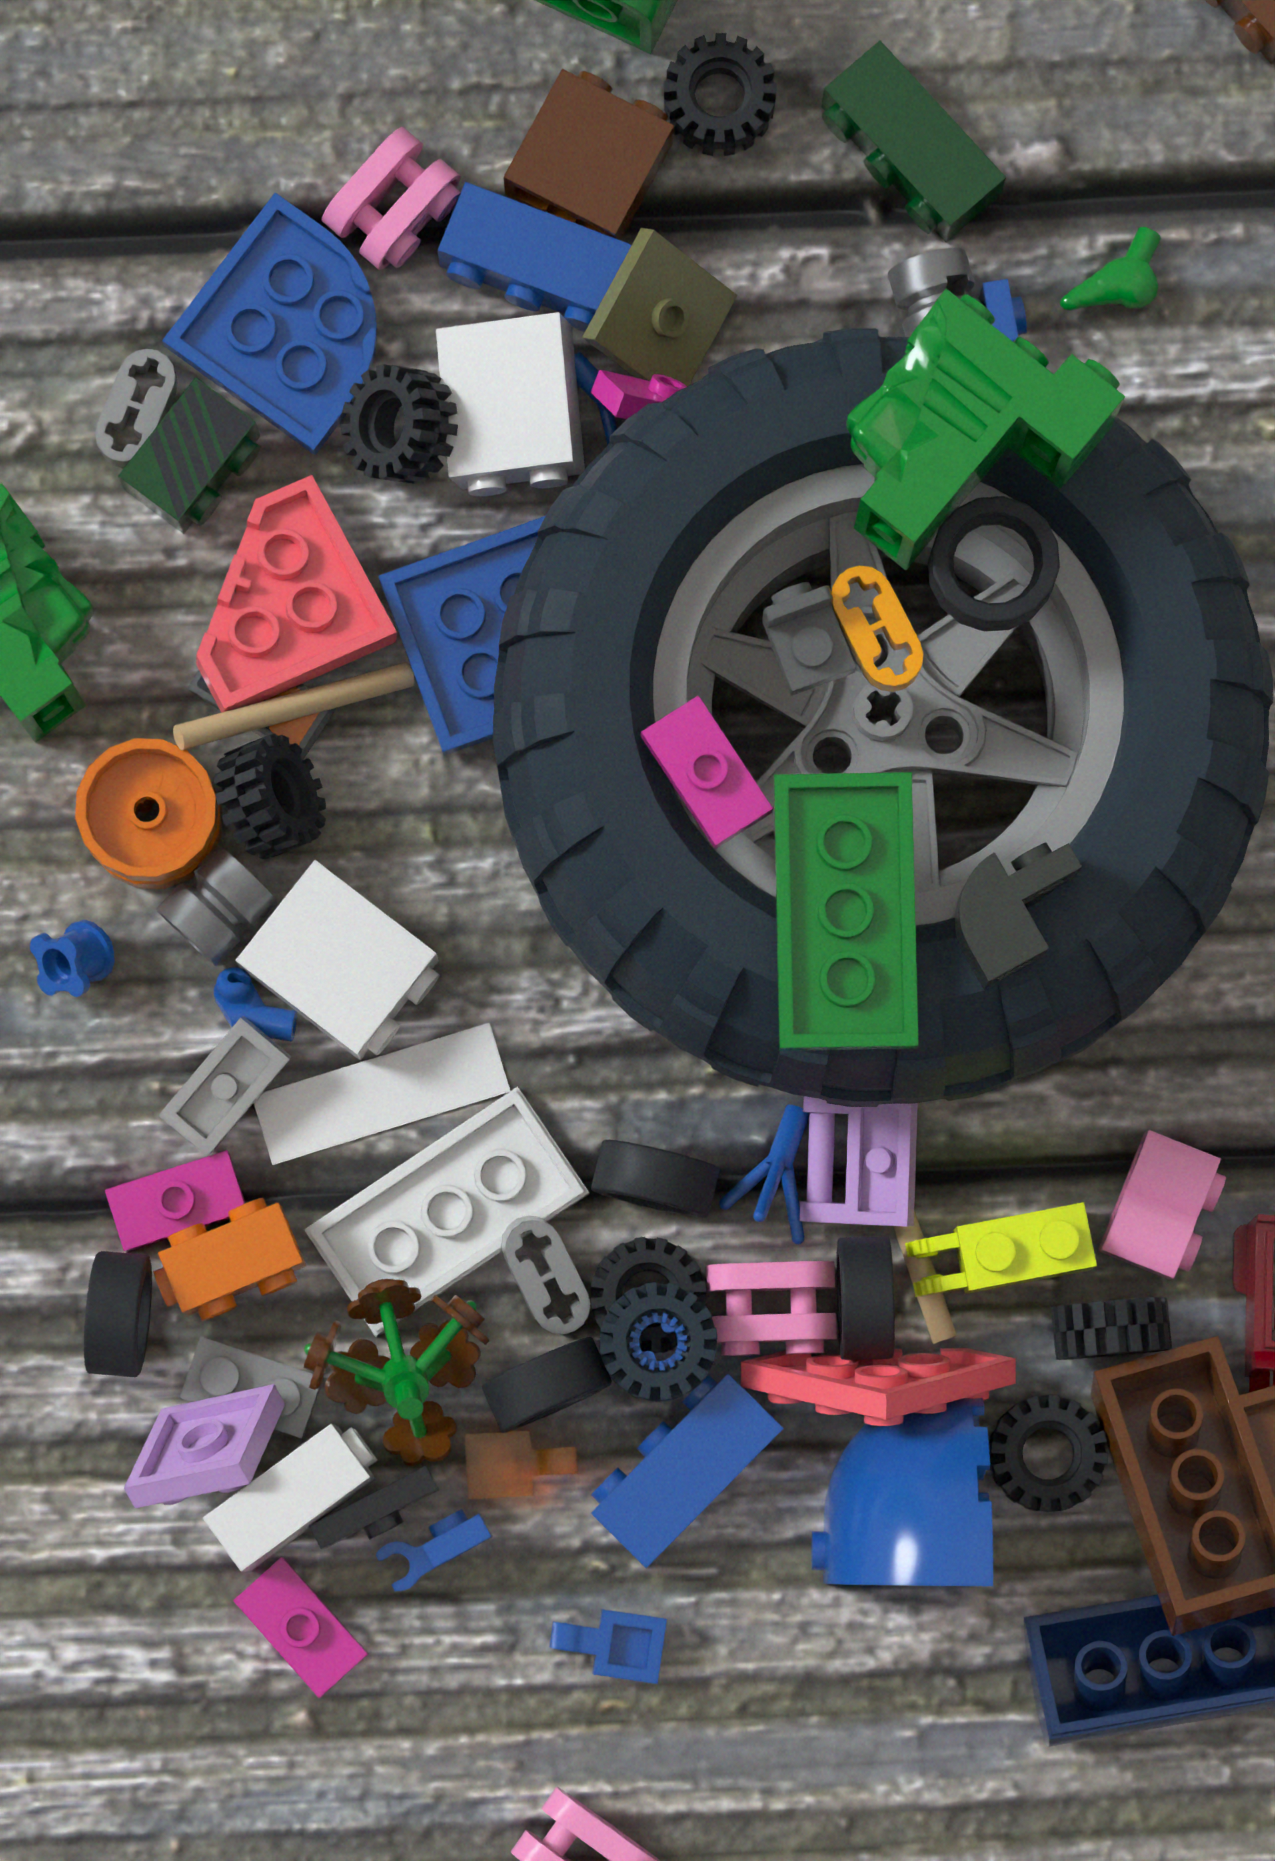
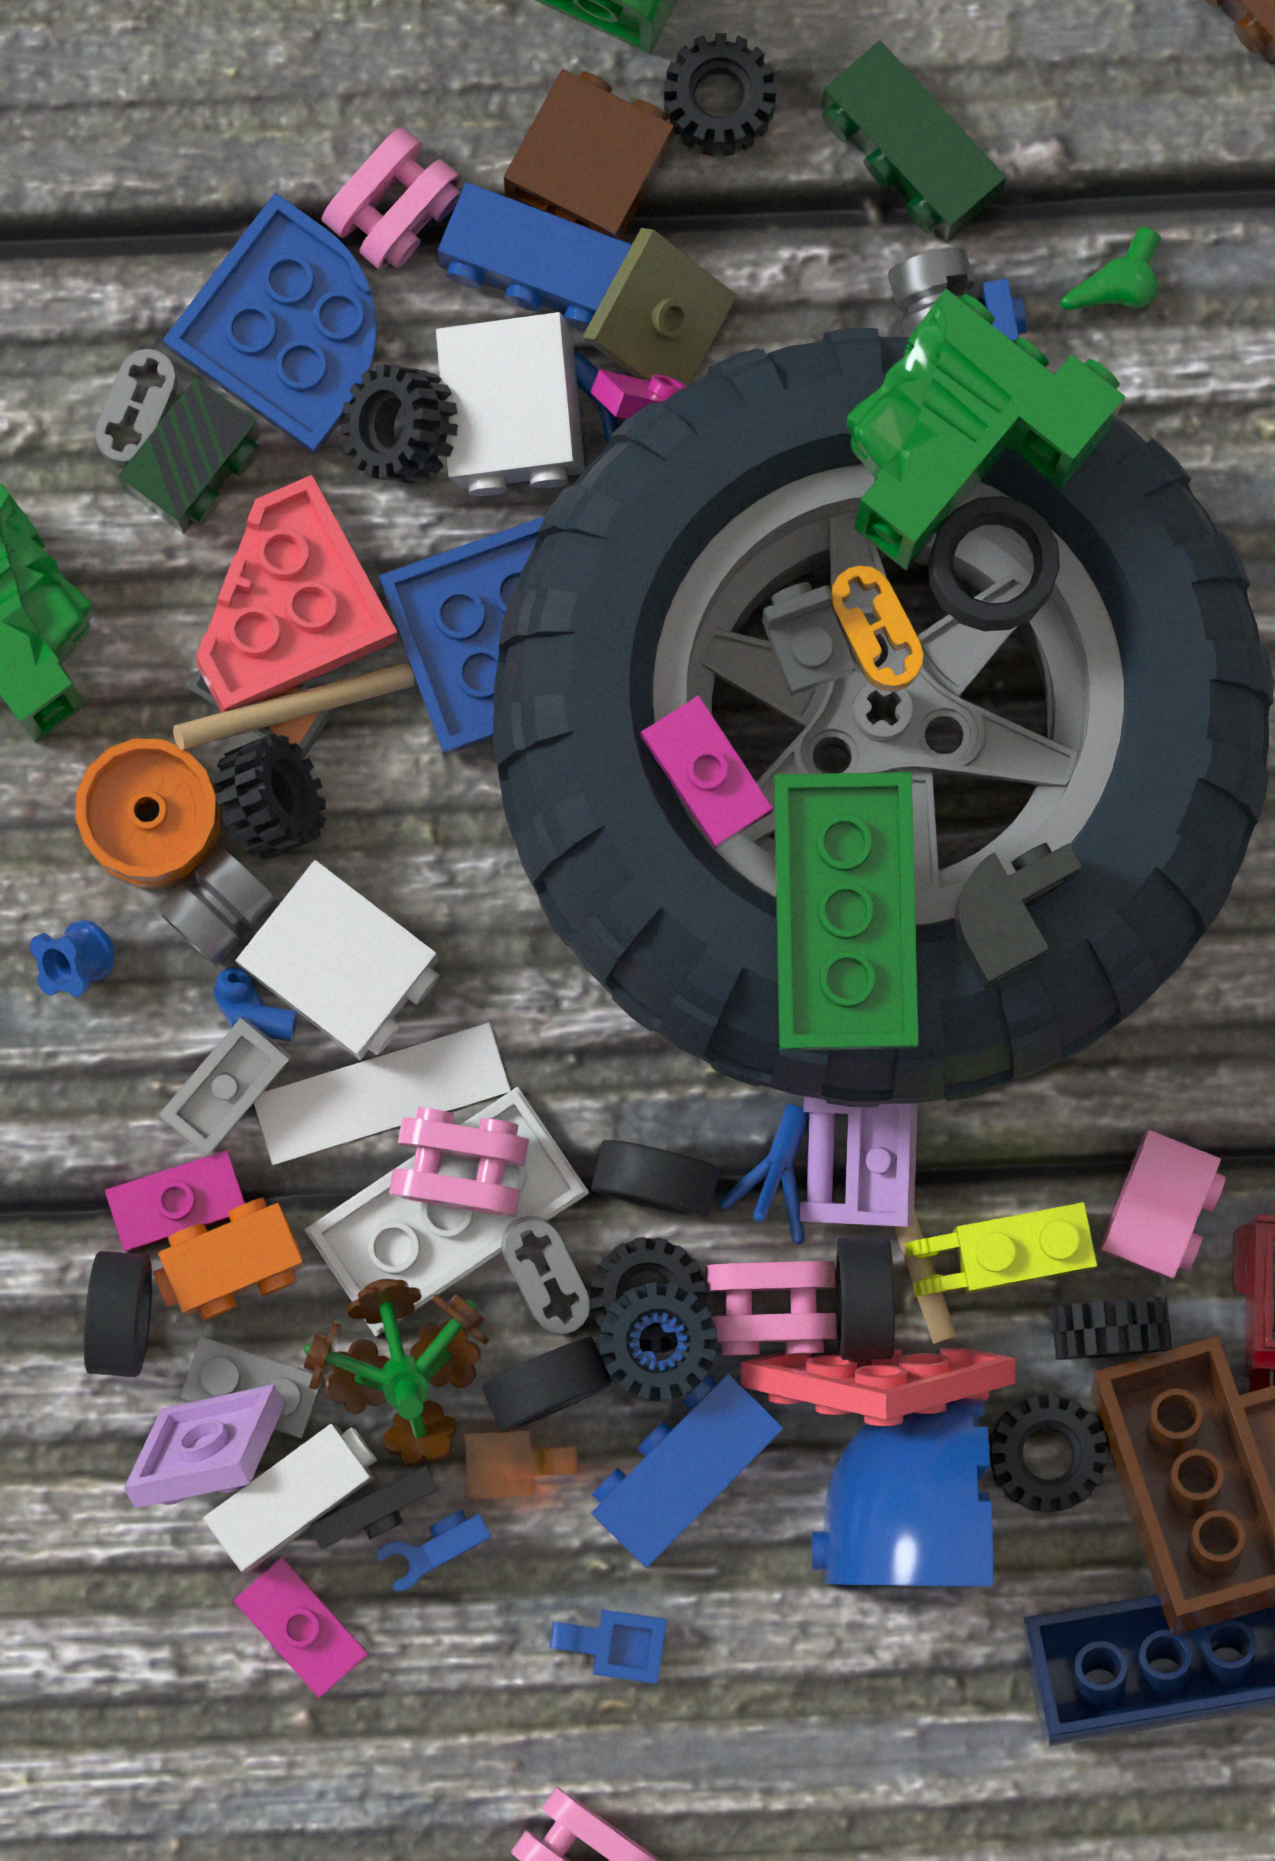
none -> bright pink brick [389,1107,529,1217]

